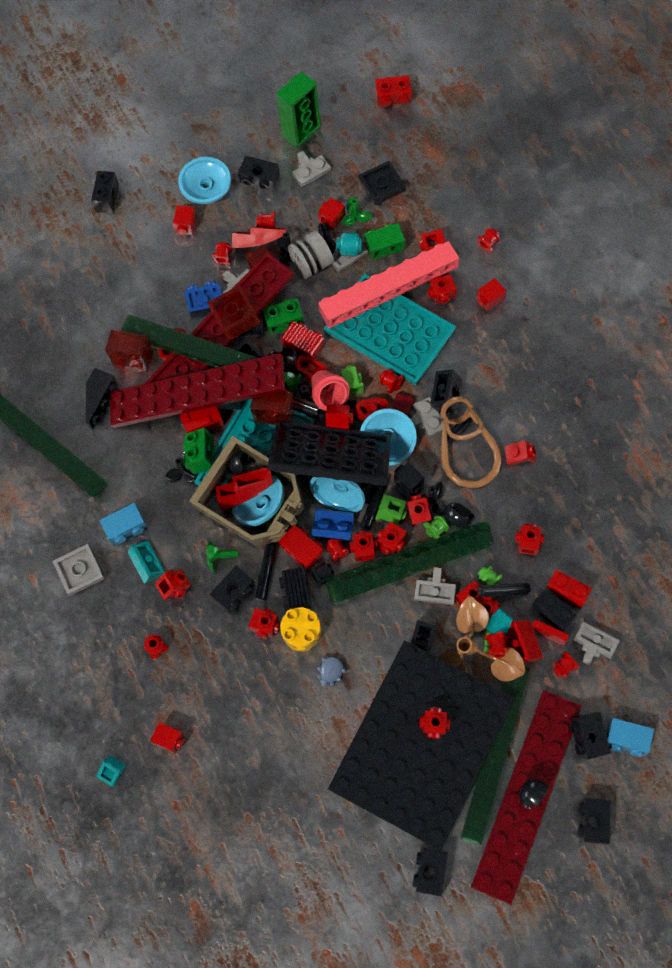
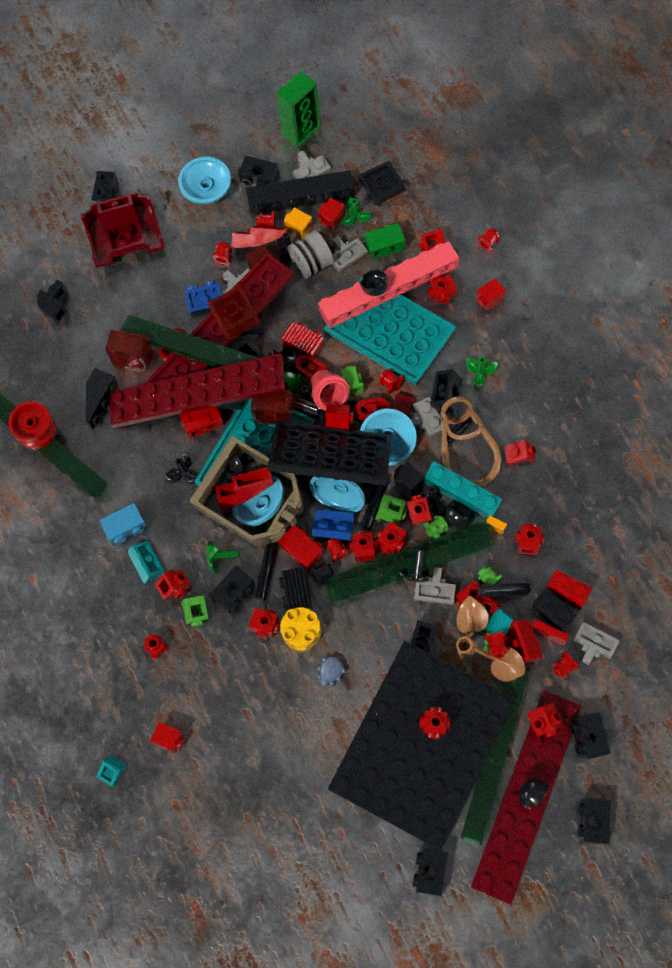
light grey plate [53,544,105,596] -> none
red brick [173,205,197,235] -> none
green brick [183,428,214,475] -> none
green brick [262,298,304,335] -> none
black axle [318,223,334,254] -> none
teal head [336,232,362,257] -> none
red brick [375,75,412,107] -> none
dark azure brick [606,718,654,758] -> none
none -> red wheel [9,401,57,450]
none -> black brick [37,279,68,325]
none -> dark red piece [81,192,165,268]
none -> bright green brick [181,595,209,627]
none -> black brick [246,170,354,215]
none -> light orange brick [284,207,313,240]
none -> black hair [359,269,389,296]
none -> black plant [398,549,429,583]
none -> teal brick [424,461,502,519]
none -> green plant [466,357,498,386]
none -> light orange tile [486,515,507,535]
none -> red brick [527,703,564,738]

